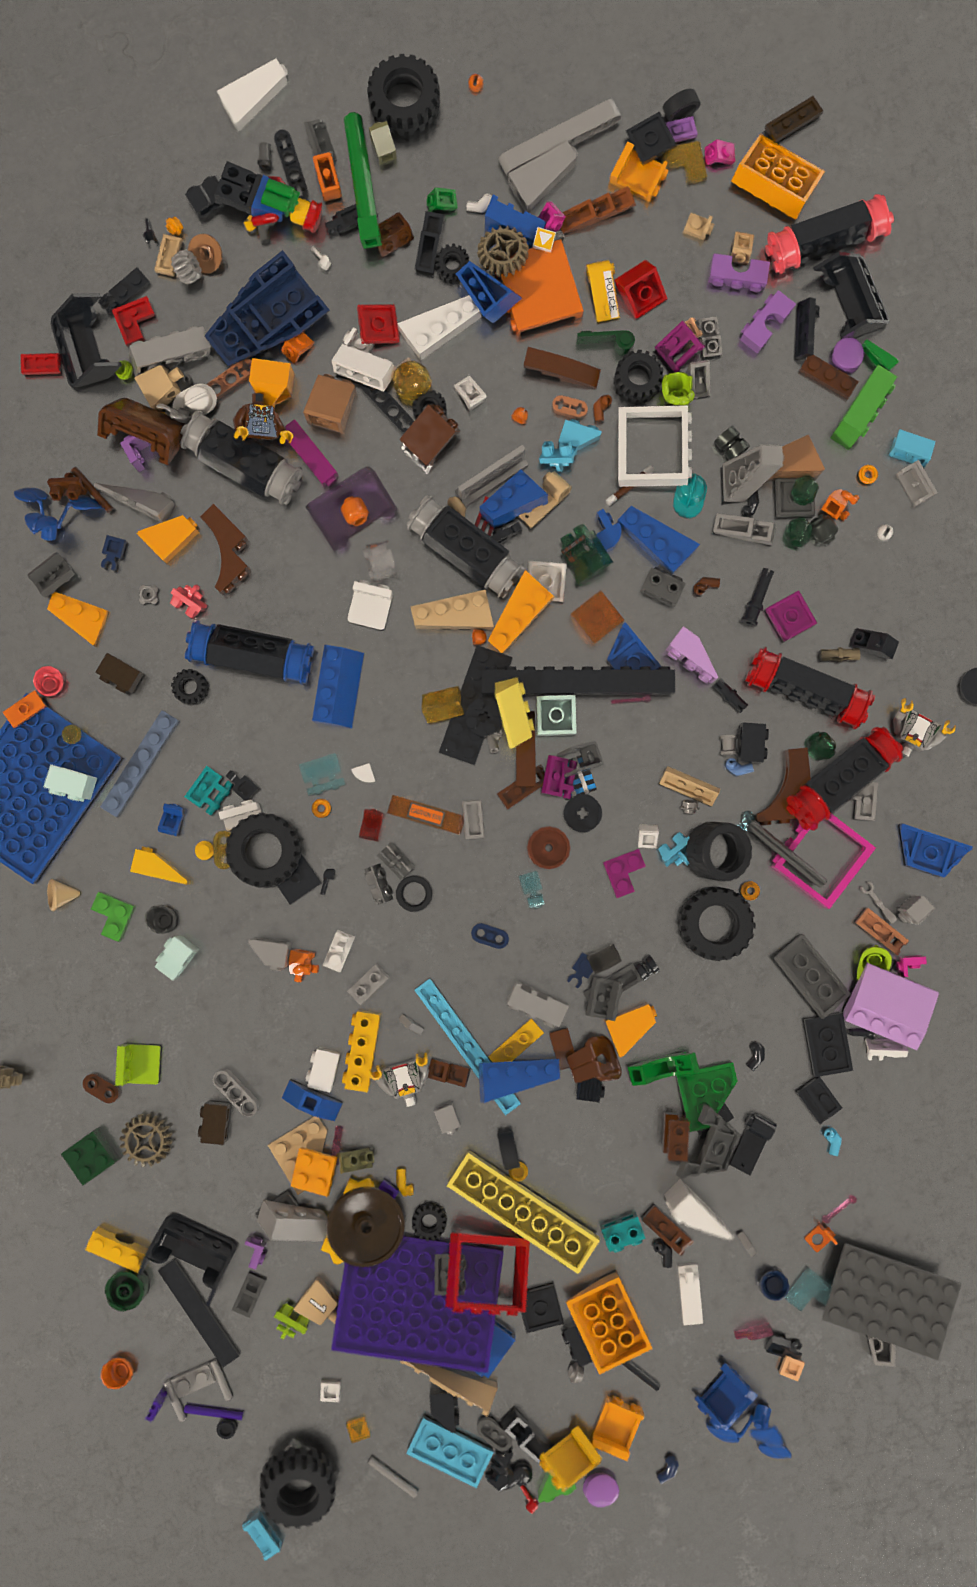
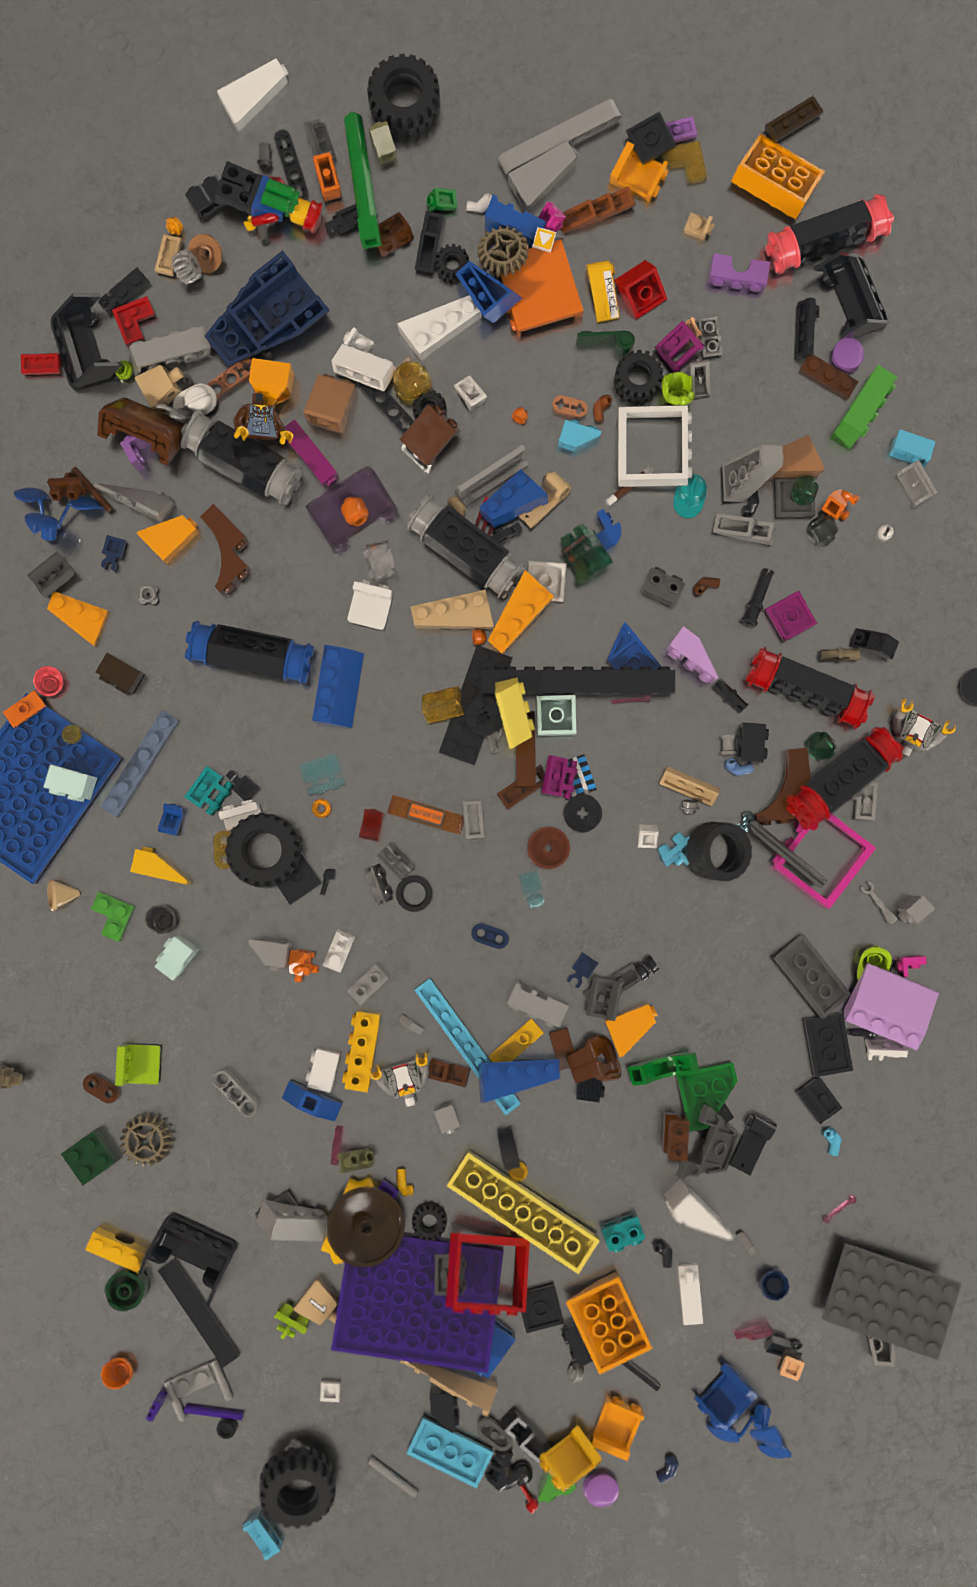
black hand [143,218,158,245] -> none
coral hips [170,584,208,619] -> none
black tyre [171,669,208,705] -> none
yellow plate [195,841,214,860] -> none
dark brown brick [198,1101,231,1145] -> none
dark grey slope [232,1273,266,1318] -> none
medium lavender bracket [245,1236,266,1270] -> none
tan plate [268,1116,328,1195] -> none
orange bracket [281,332,314,363] -> none
light orange plate [291,1147,338,1197] -> none
white hand [310,246,331,270] -> none
clear yellow tile [346,1416,371,1443] -> none
white tile [351,763,376,783] -> none
red plate [357,304,400,344] -> none
orange hinge [468,74,483,92] -> none
reddish brown slope [523,347,601,389] -> none
medium azure hips [539,441,577,472] -> none
dark grey piece [557,741,604,777] -> none
clear orange brick [570,590,624,646] -> none
clear smoke brick [586,943,622,974] -> none
magenta plate [603,849,646,898] -> none
blue wedge [617,506,700,576] -> none
reddish brown plate [641,1205,694,1256] -> none
black tyre [662,88,701,122] -> none
black tyre [679,887,756,961] -> none
dark pink bracket [705,140,735,166] -> none
pearl dark grey wheel [714,426,750,460] -> none
tan bracket [731,232,754,265] -> none
medium lavender arch [740,290,796,354] -> none
light orange plate [740,881,760,900] -> none
black arm [747,1042,765,1072] -> none
clear green head [785,517,812,547] -> none
clear light blue plate [785,1267,832,1311] -> none
orange bracket [804,1224,838,1252] -> none
nougat plate [854,908,909,956] -> none
light orange plate [858,465,878,484] -> none
green slope [862,339,900,371] -> none
blue wing [900,823,973,877] -> none

